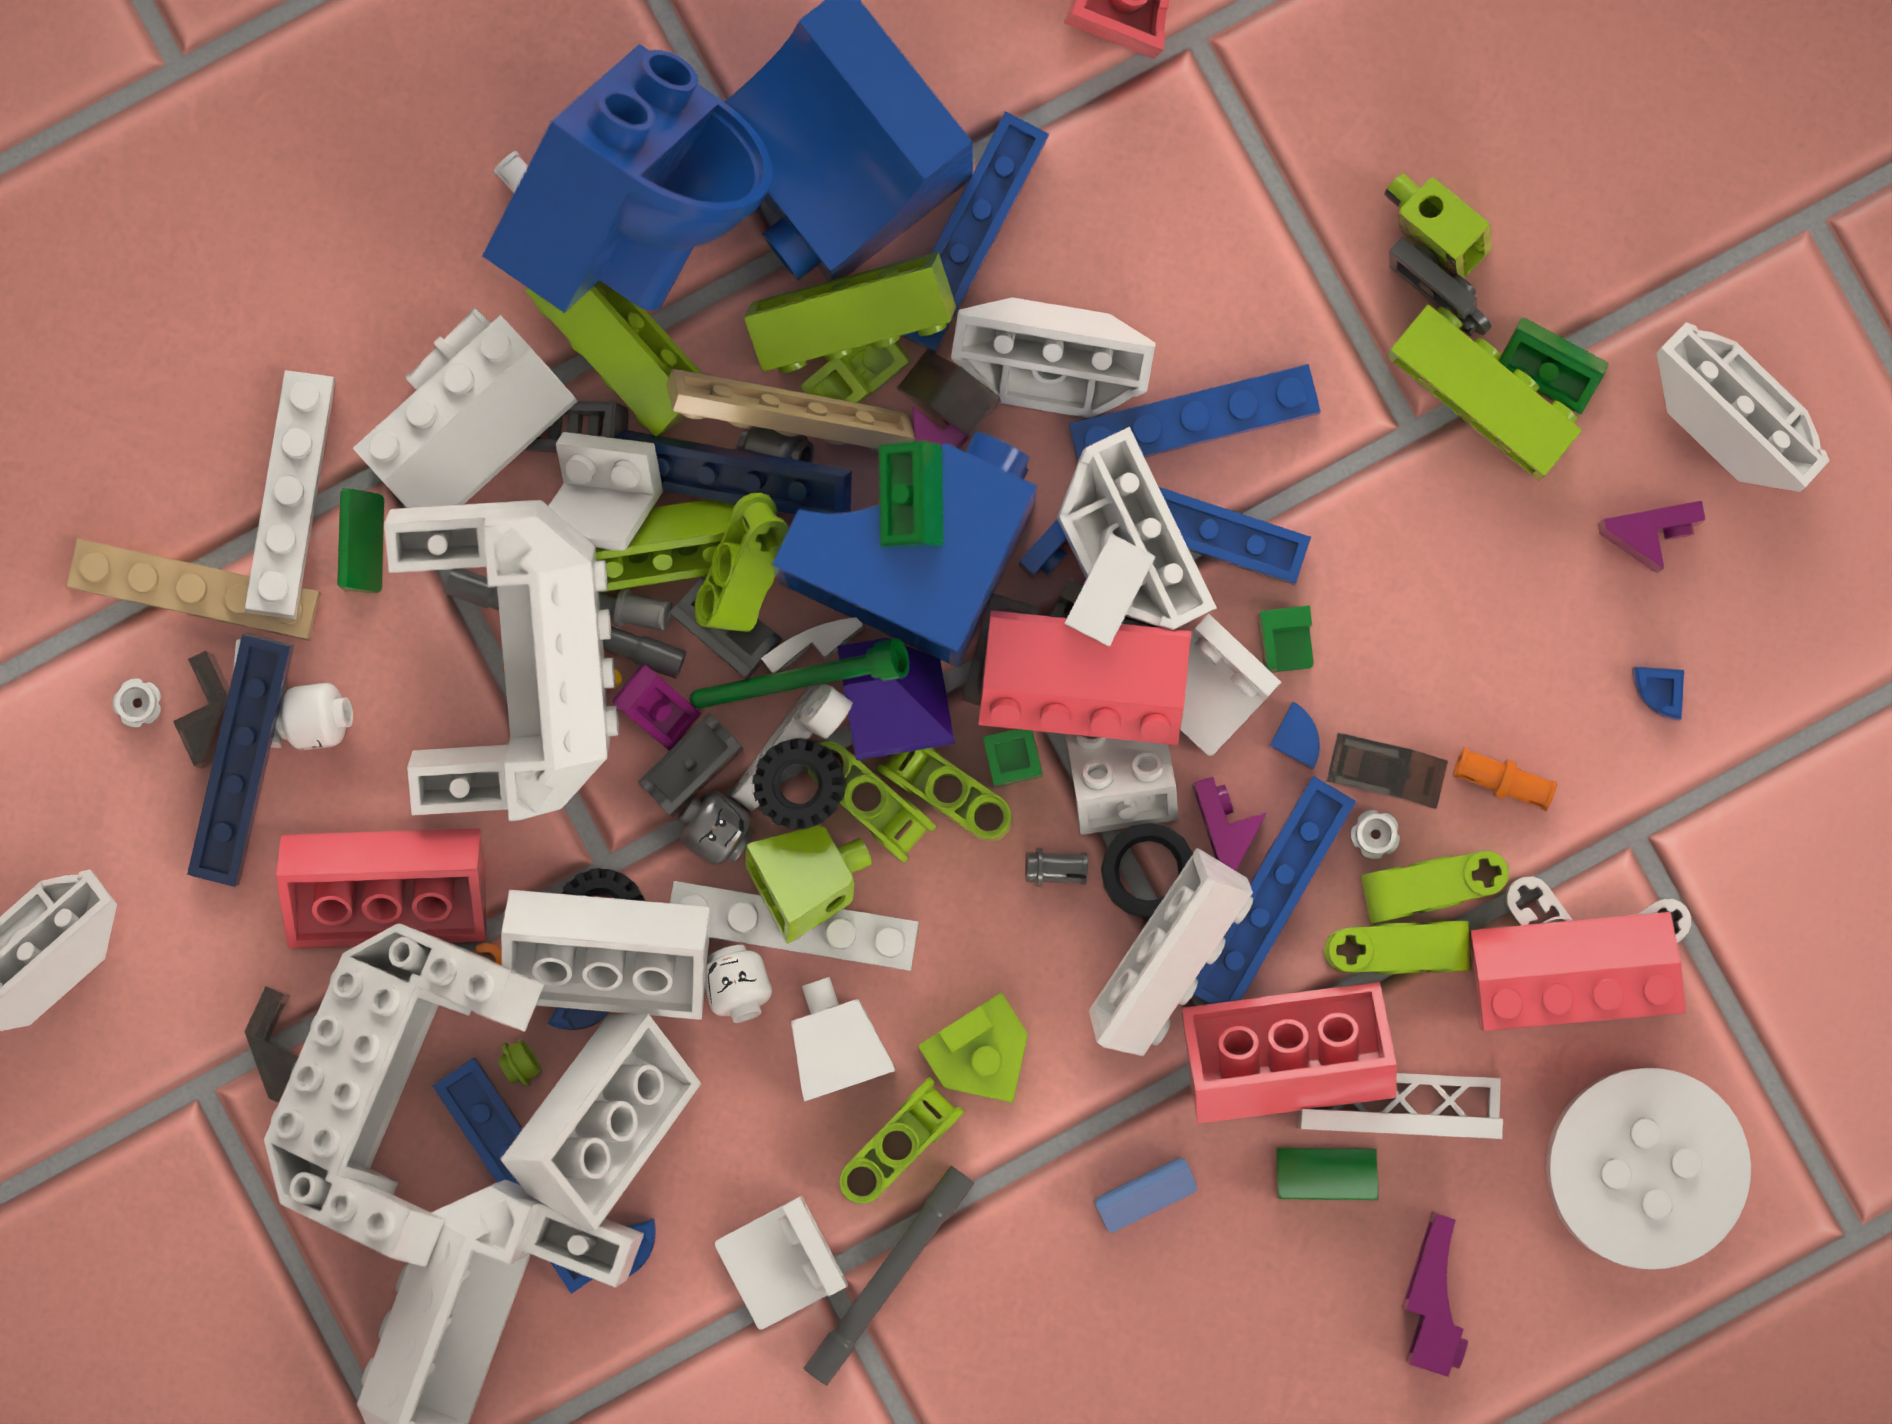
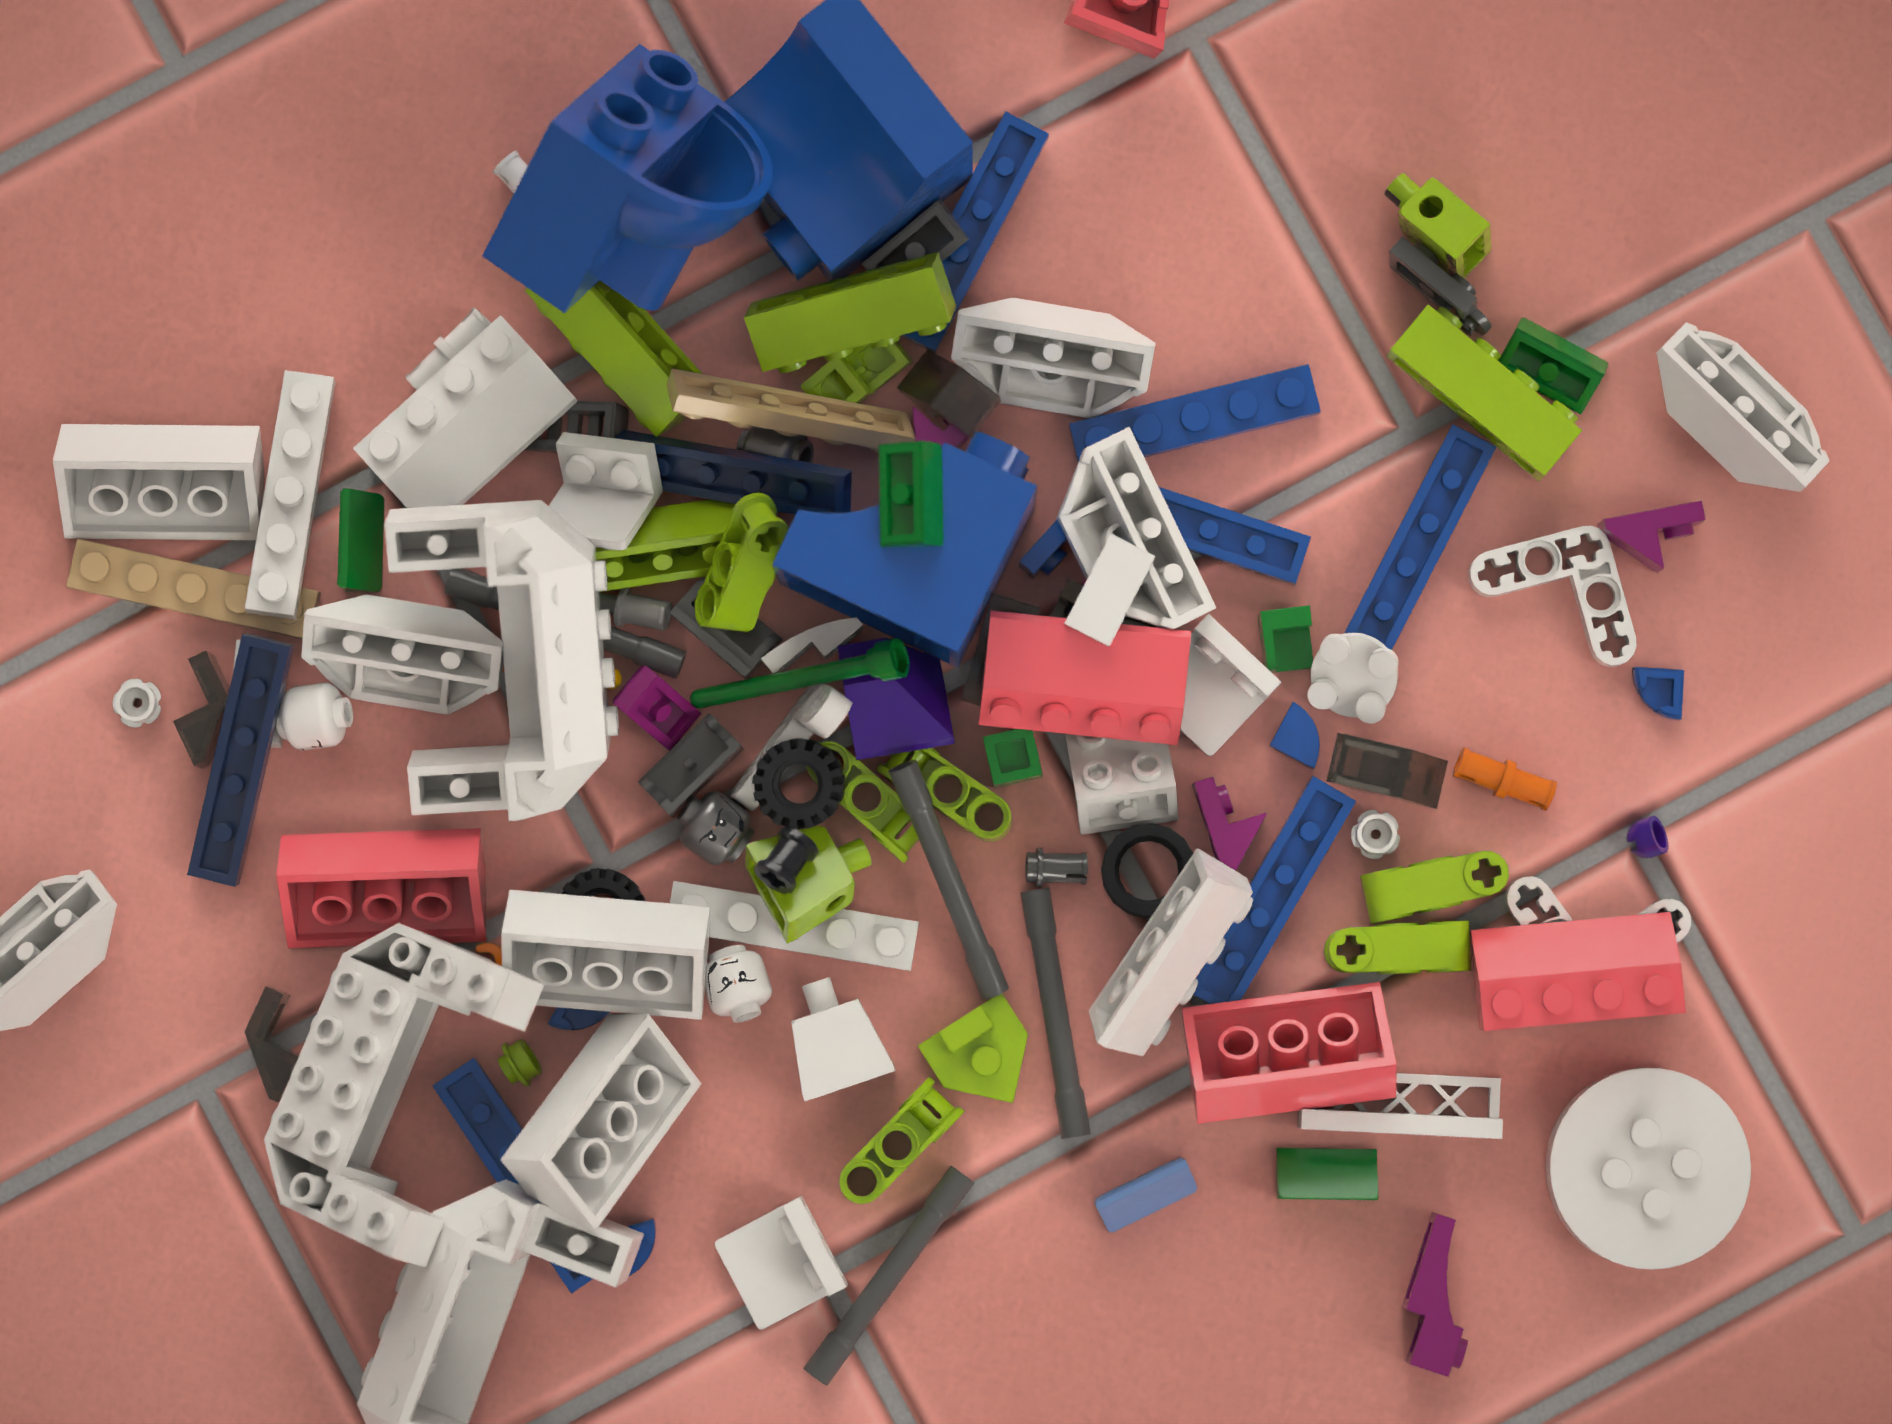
none -> white slope [53,424,264,540]
none -> white wedge [301,594,504,715]
none -> black bush [754,827,819,894]
none -> dark grey slope [862,200,969,271]
none -> dark grey piece [888,760,1009,999]
none -> dark grey piece [1020,888,1091,1139]
none -> white piece [1307,633,1399,724]
none -> blue plate [1344,424,1496,650]
none -> white beam [1468,526,1637,667]
none -> dark purple hinge [1626,815,1669,858]

